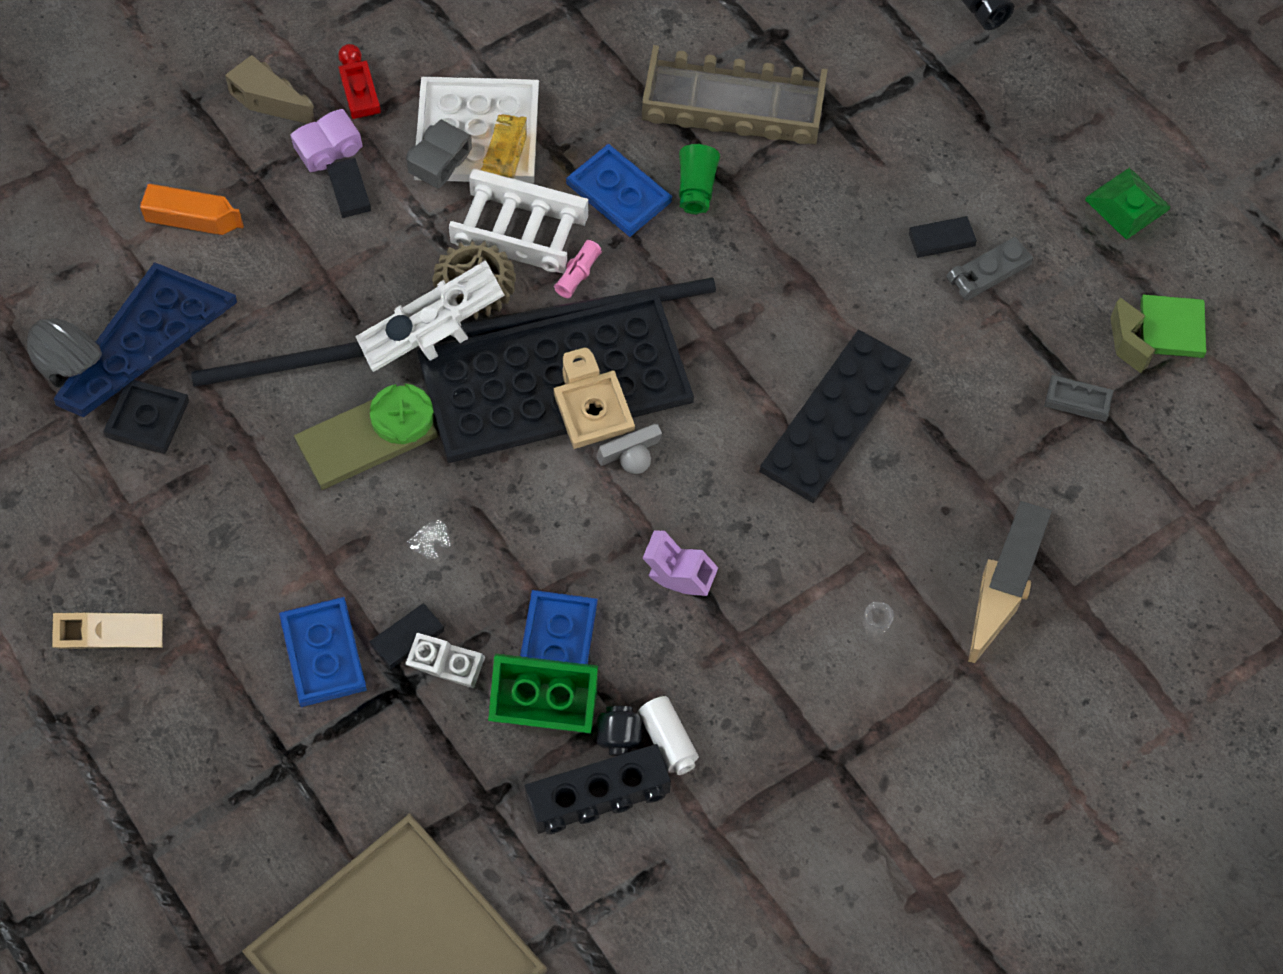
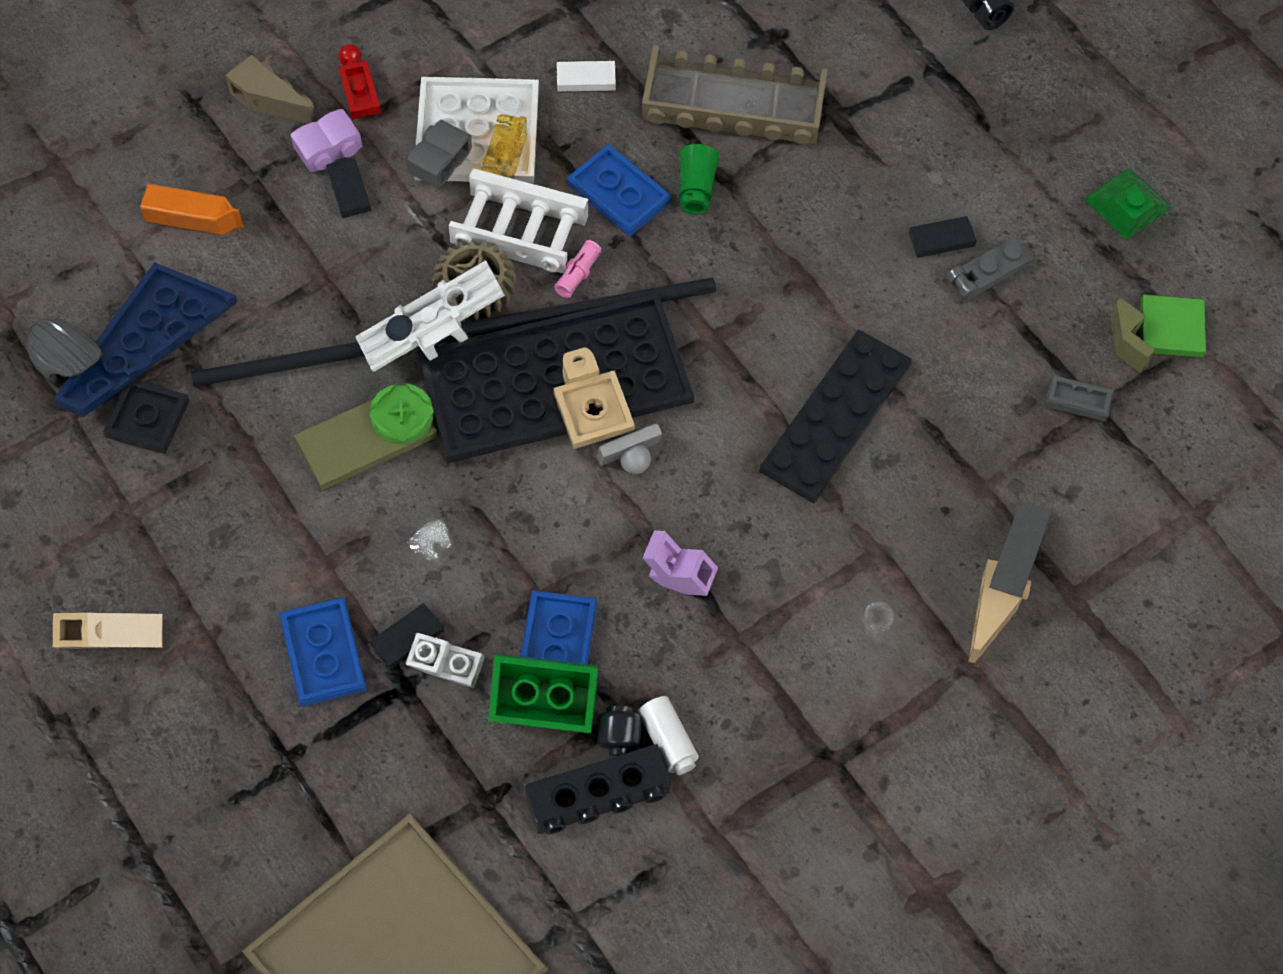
none -> white tile [557,61,616,92]

